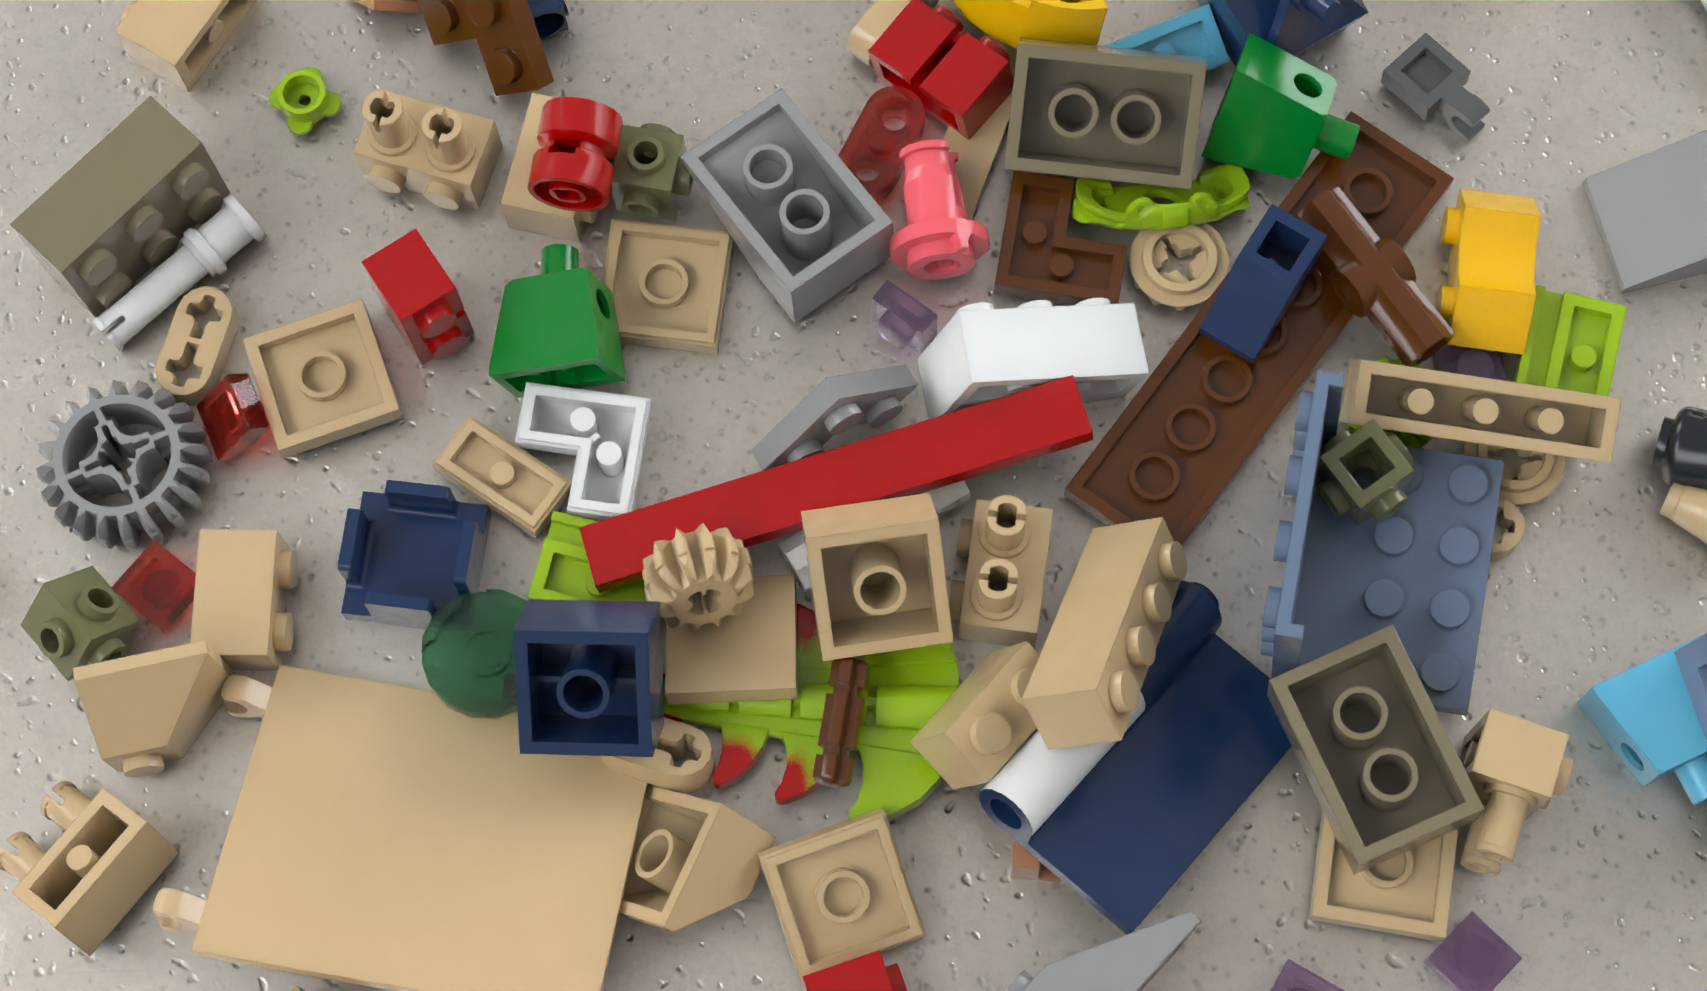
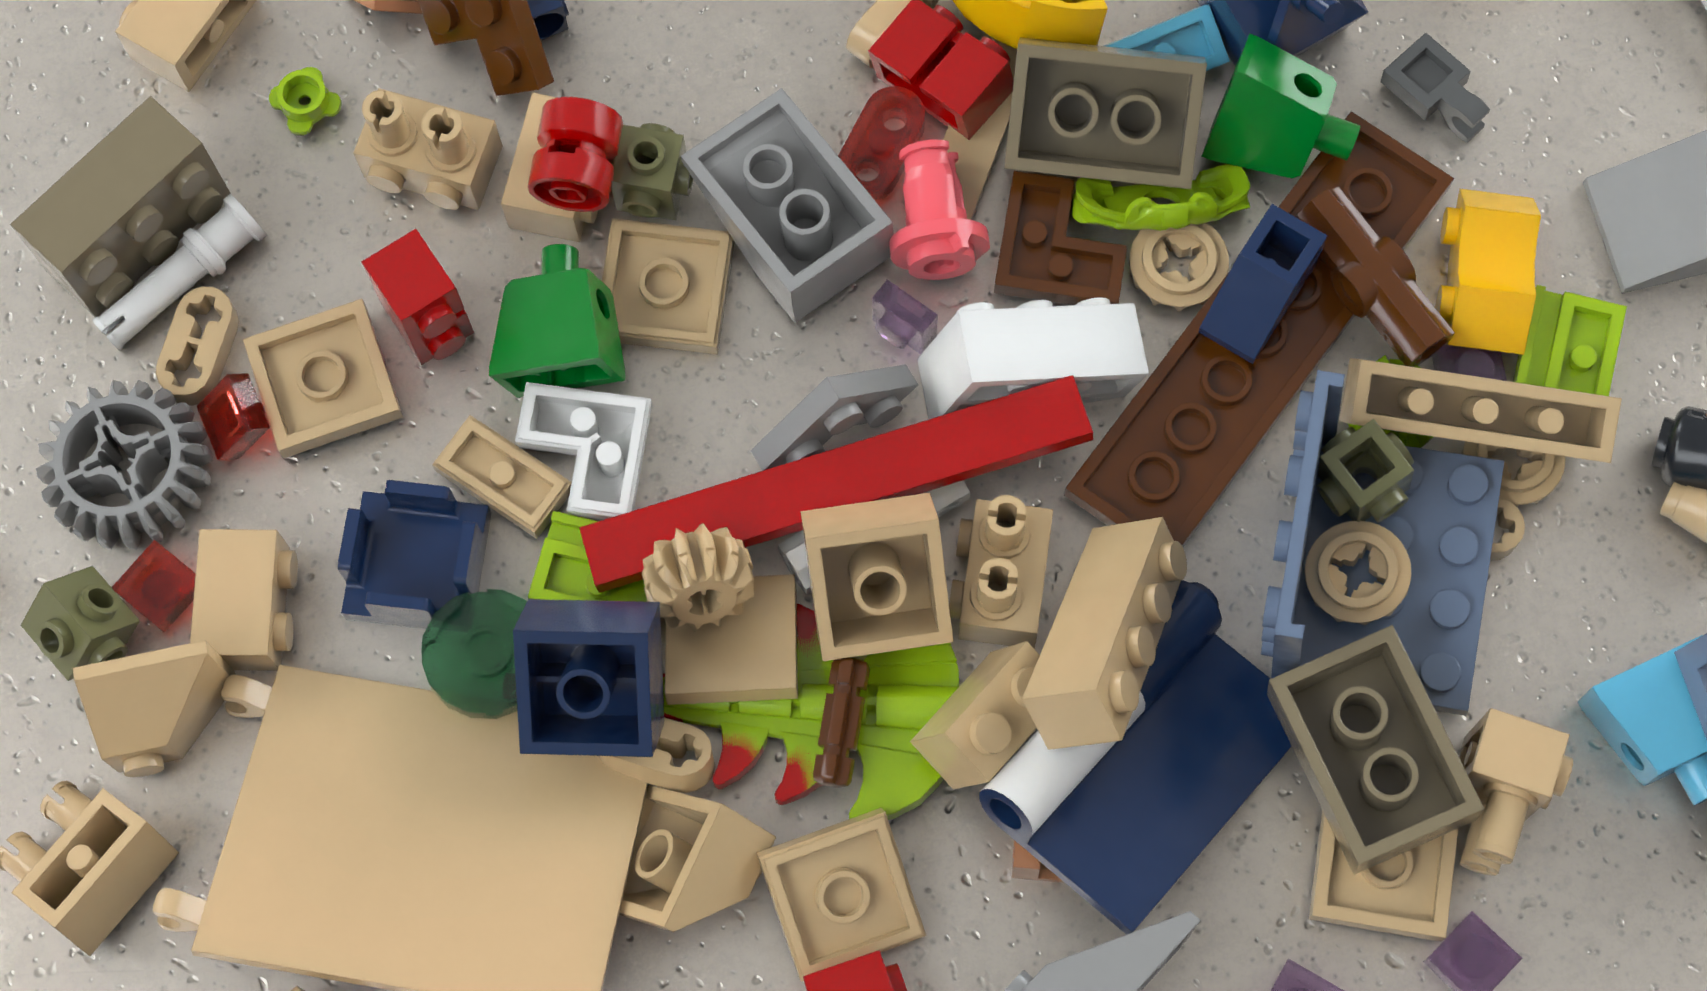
none -> tan gear [1305,521,1411,626]

